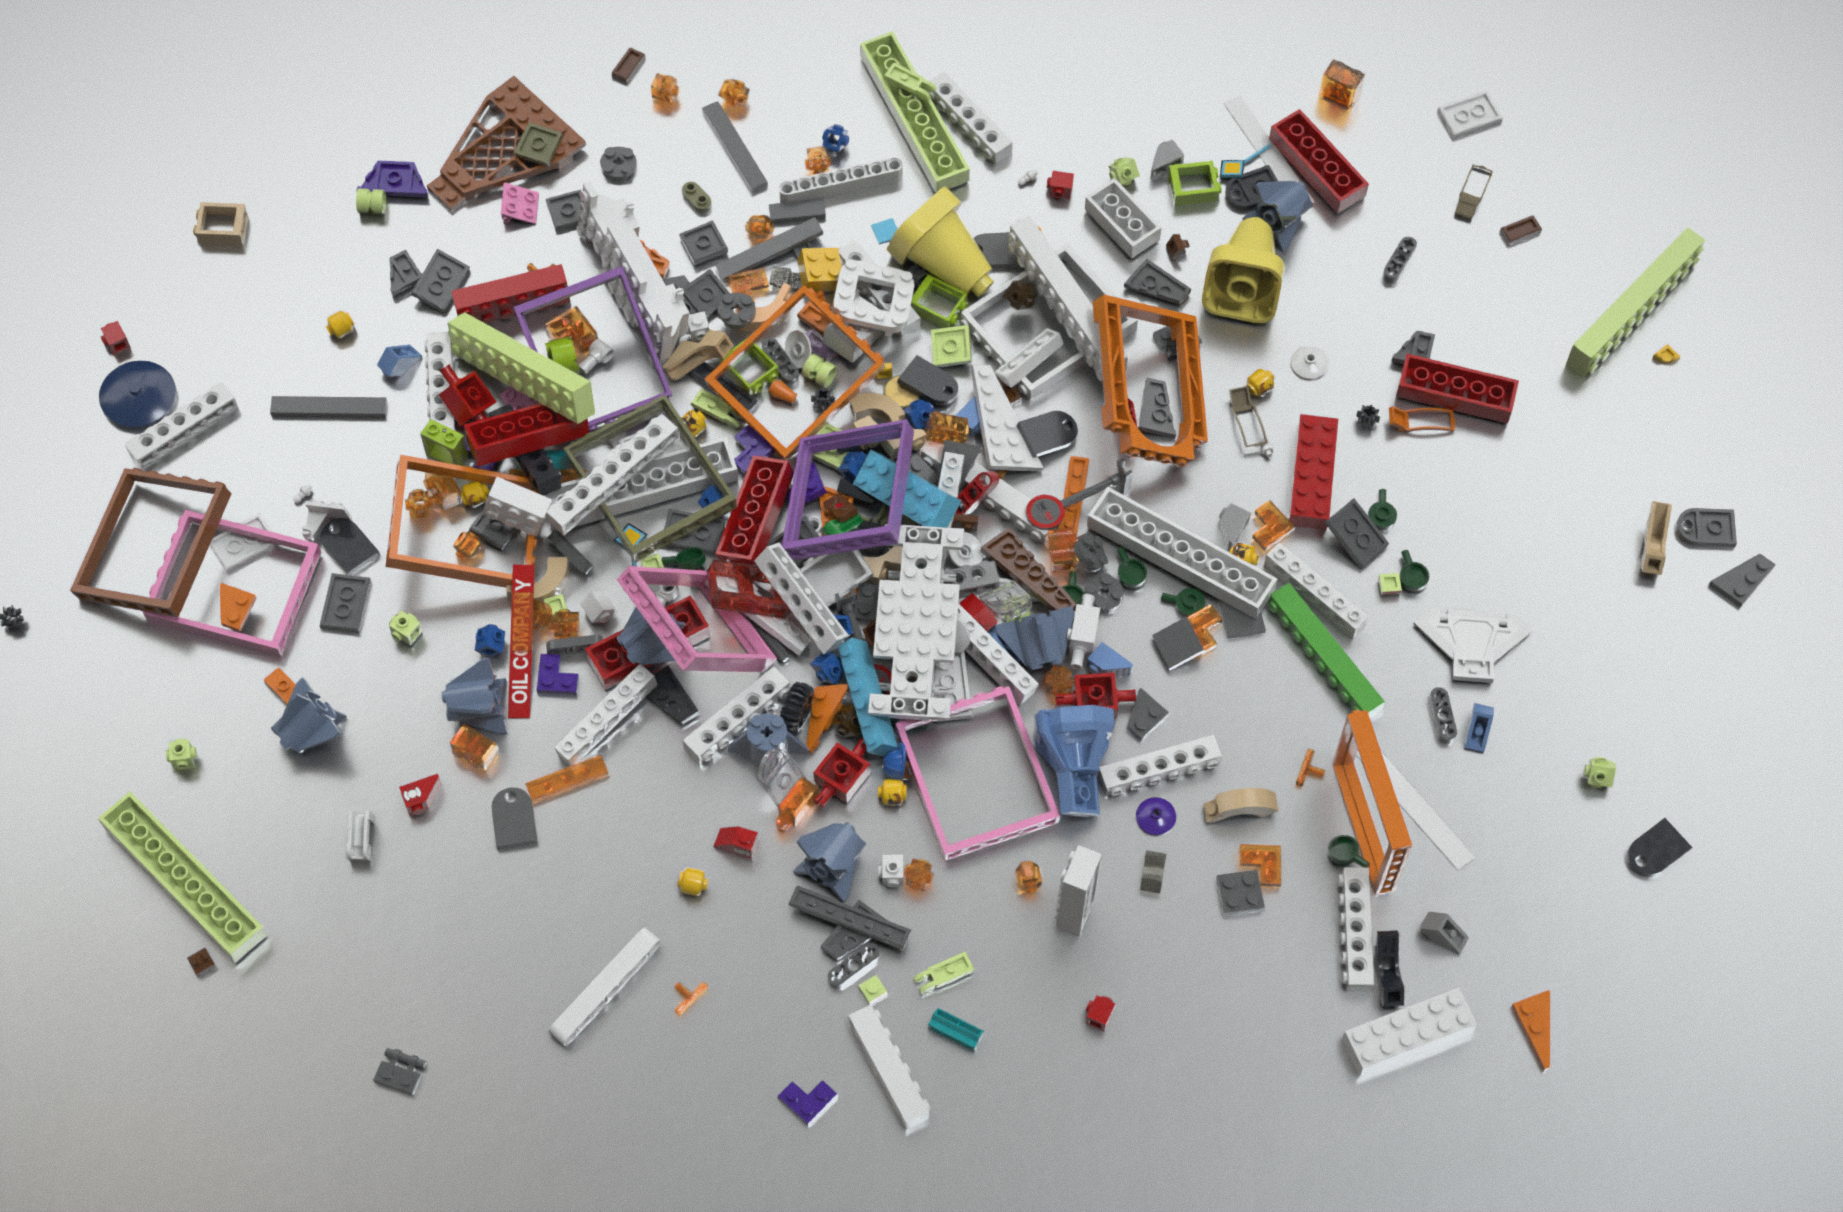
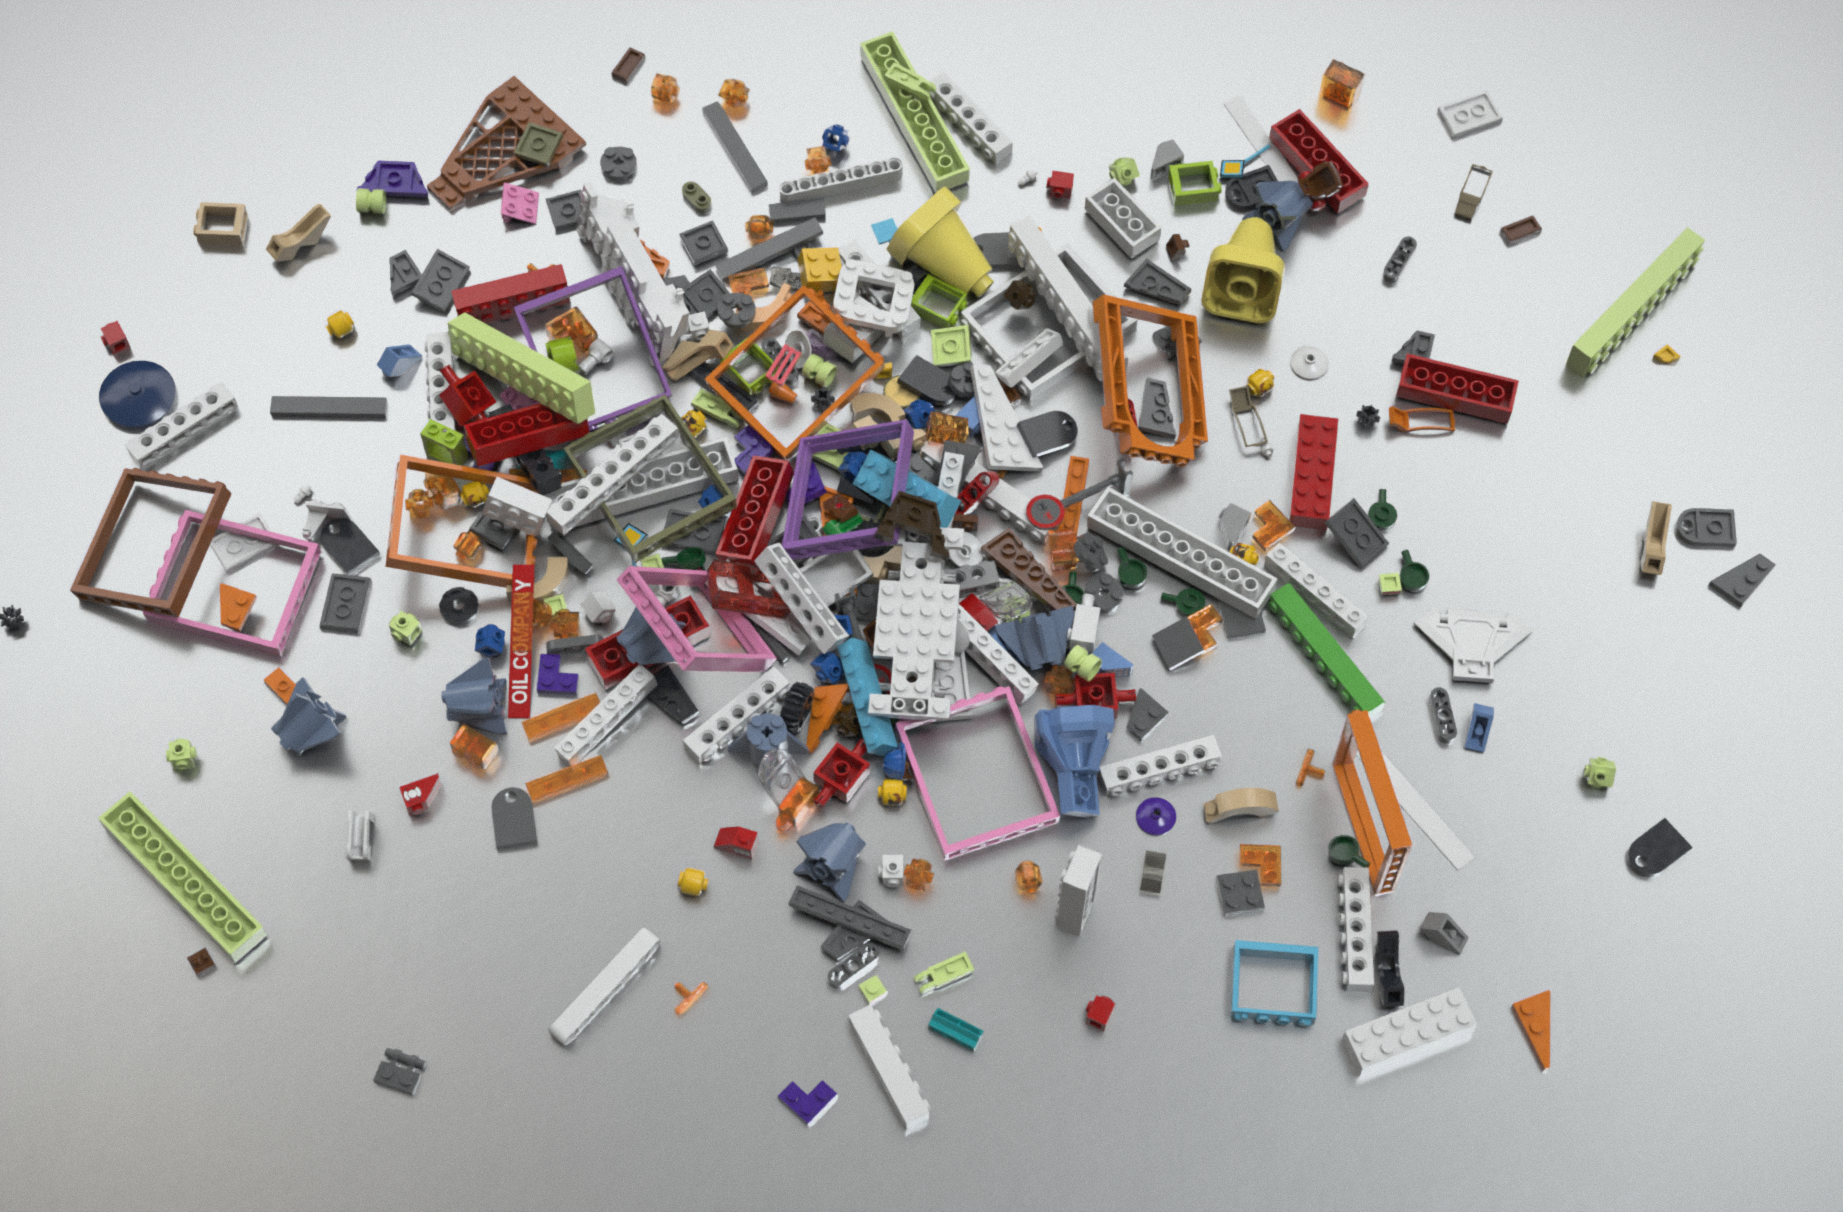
none -> tan arch [266,204,332,261]
none -> black tile [439,587,479,625]
none -> clear orange tile [521,692,600,742]
none -> coral tile [765,344,802,386]
none -> dark brown wing [874,491,949,560]
none -> dark grey plate [949,362,975,399]
none -> yellowish green wheel [1064,645,1102,682]
none -> medium azure window [1230,940,1318,1027]
none -> reddish brown piece [1297,161,1343,211]

